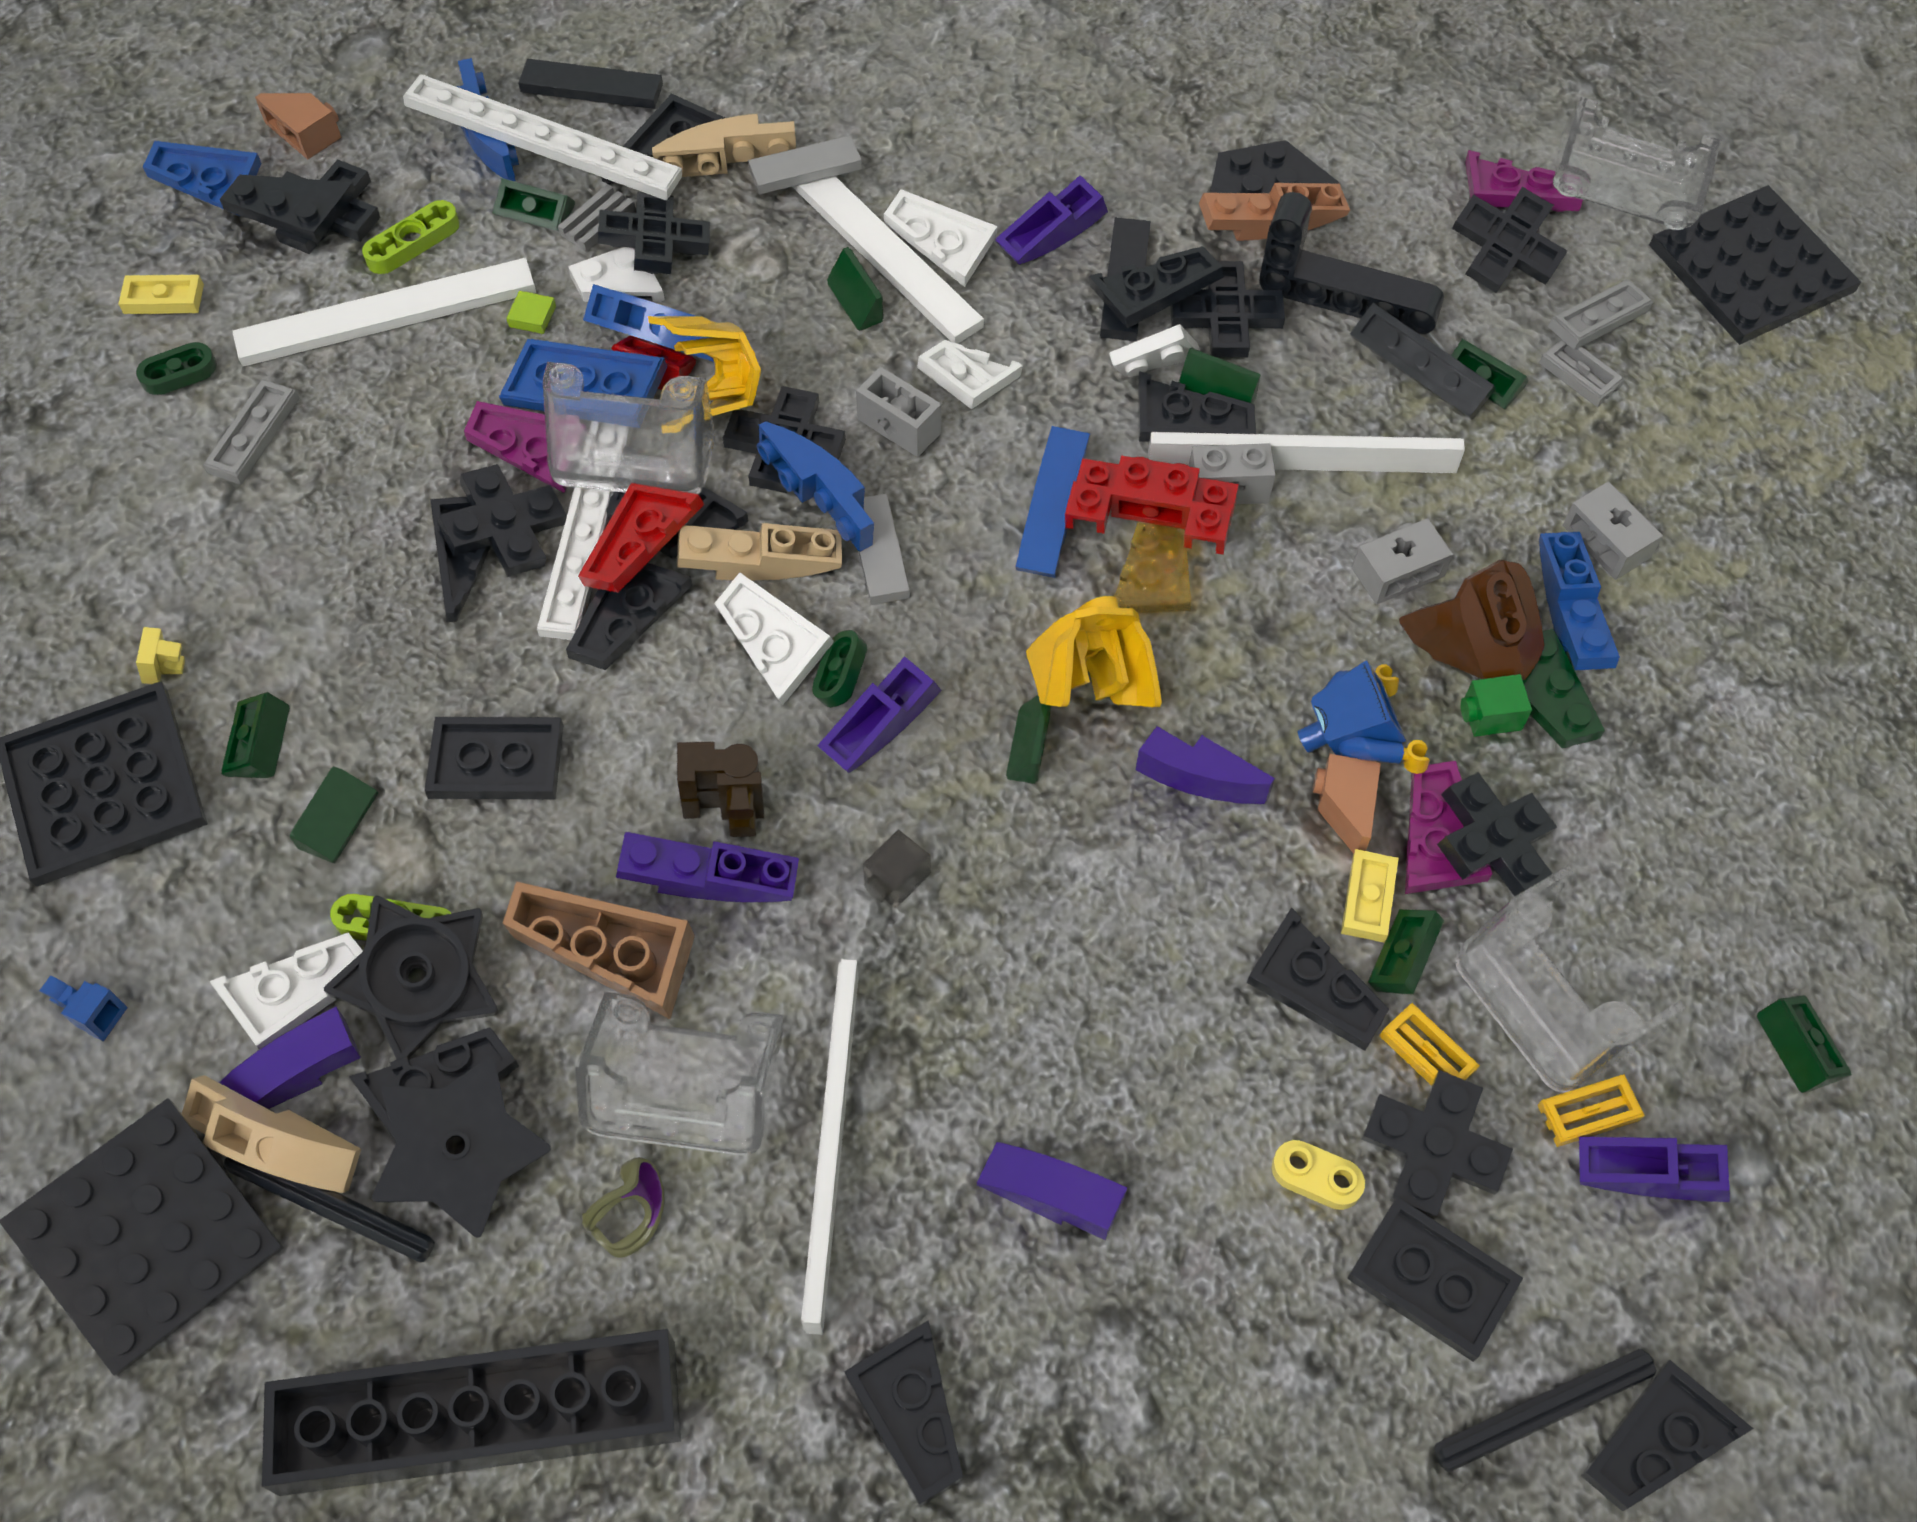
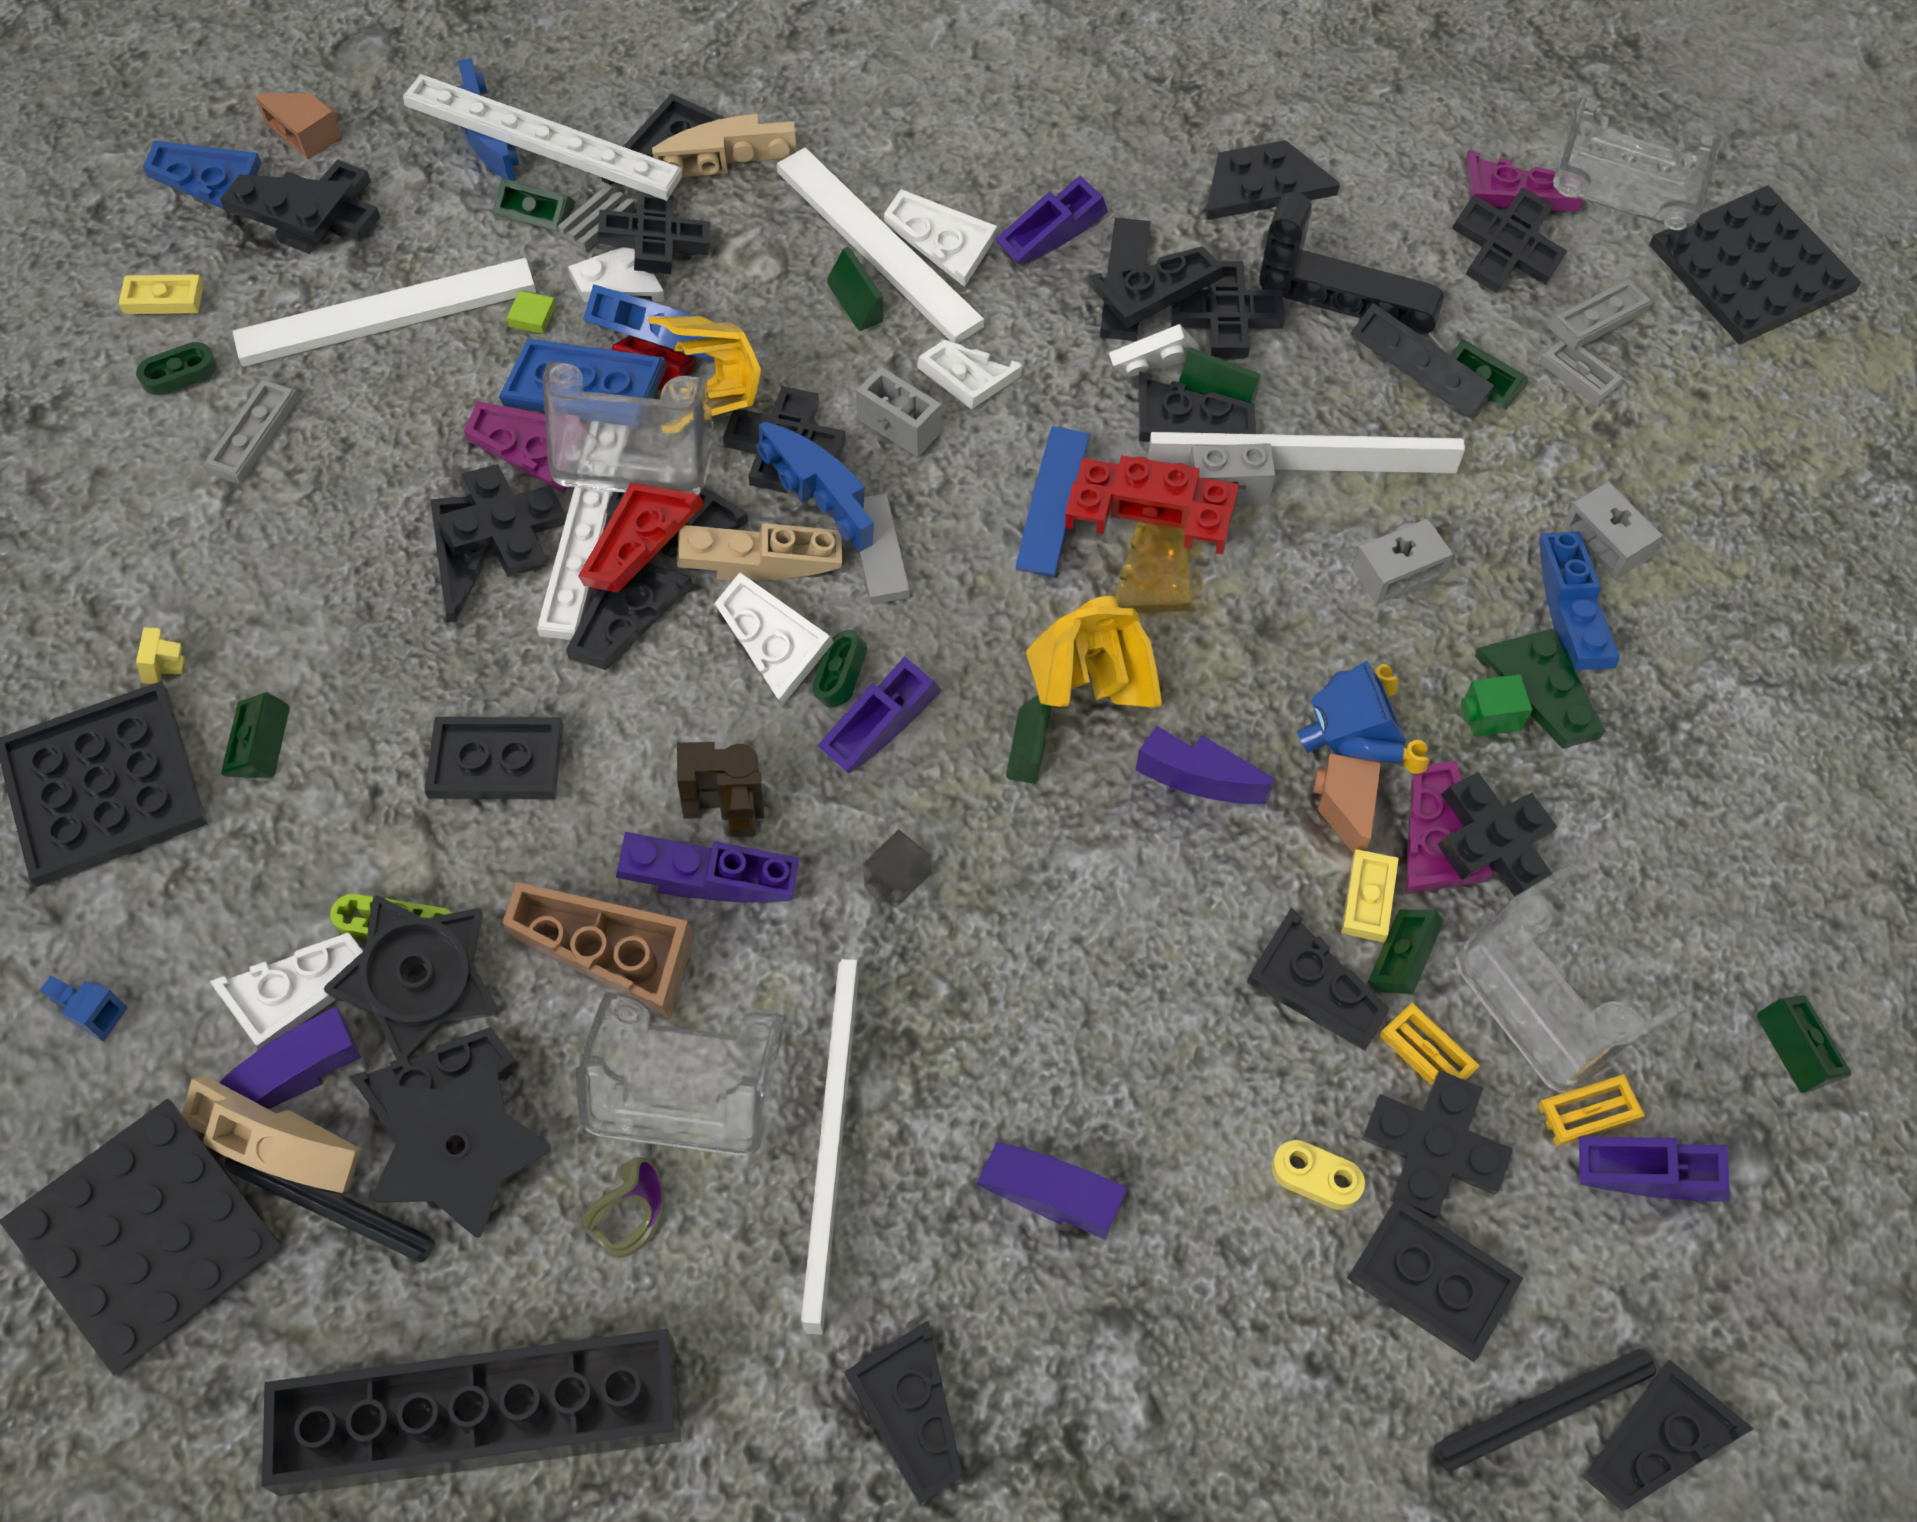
dark green slope [290,766,378,864] -> none
lime beam [362,200,460,274] -> none
black tile [518,58,663,109] -> none
light grey tile [748,135,862,195] -> none
nougat slope [1199,183,1350,241] -> none
reddish brown piece [1399,560,1545,680] -> none

